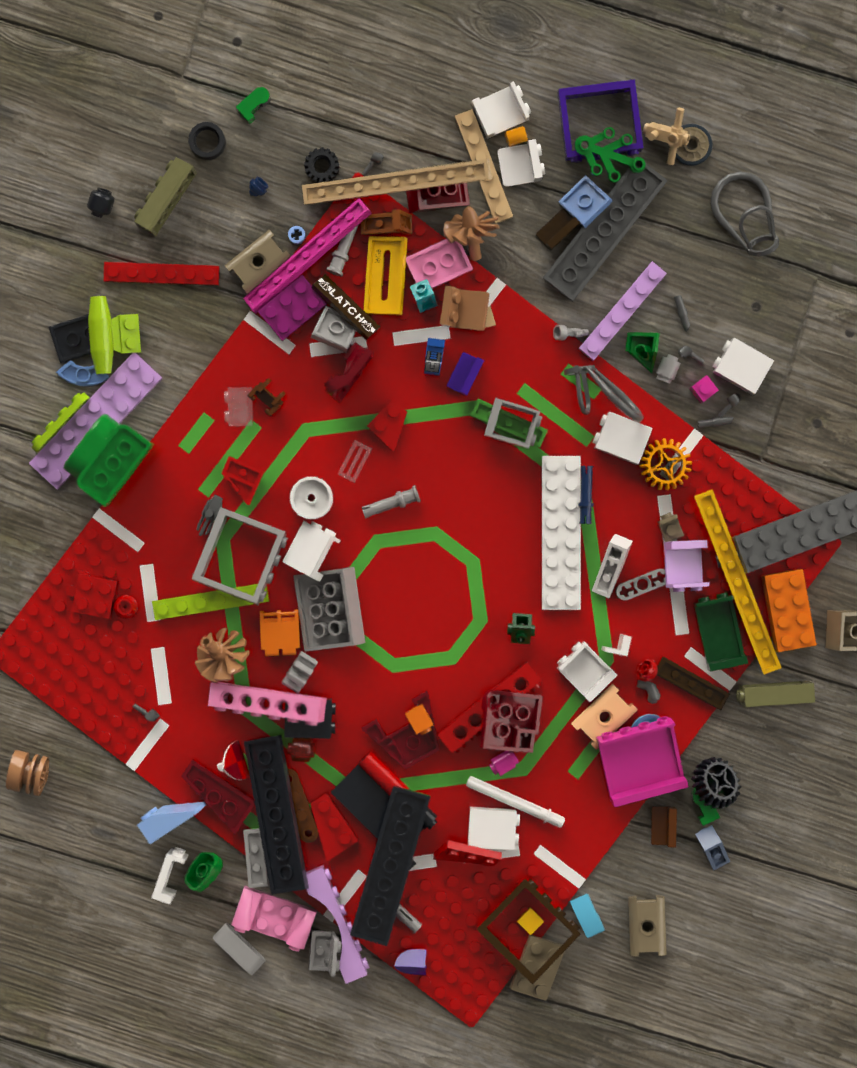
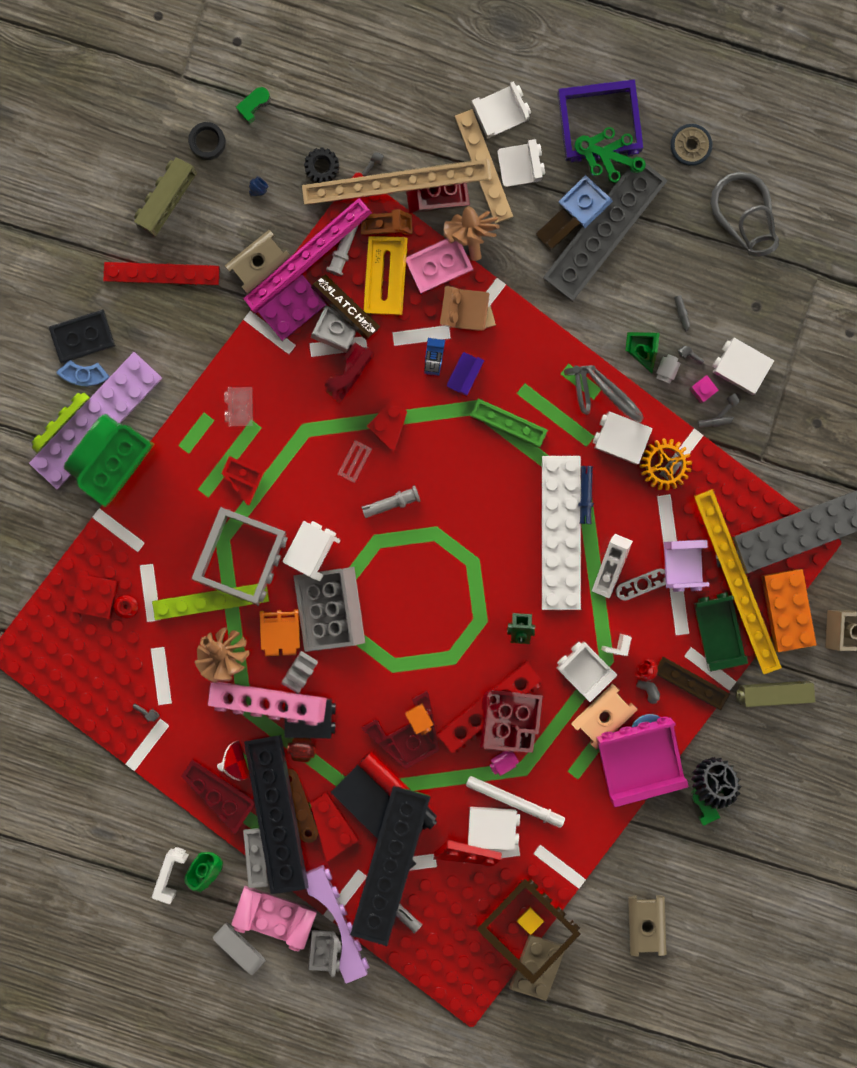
medium nougat wheel [6,750,49,796] -> none
black head [87,188,115,218] -> none
lime plate [88,296,141,374] -> none
light blue slope [137,801,207,844] -> none
dark grey piece [196,495,223,536] -> none
reddish brown piece [247,378,286,417] -> none
light blue bush [288,226,306,244] -> none
white wheel [290,477,333,519] -> none
brick [394,949,427,975] -> none
teal bracket [410,279,438,313] -> none
light grey window [484,398,542,449] -> none
light orange brick [505,126,528,147] -> none
light grey piece [553,325,589,340] -> none
medium azure slope [570,894,605,938] -> none
lavender plate [579,261,667,361] -> none
tan piece [643,108,690,165] -> none
reddish brown panel [651,806,677,848] -> none
dark tan bracket [657,512,684,542] -> none
sand blue slope [695,825,730,871] -> none

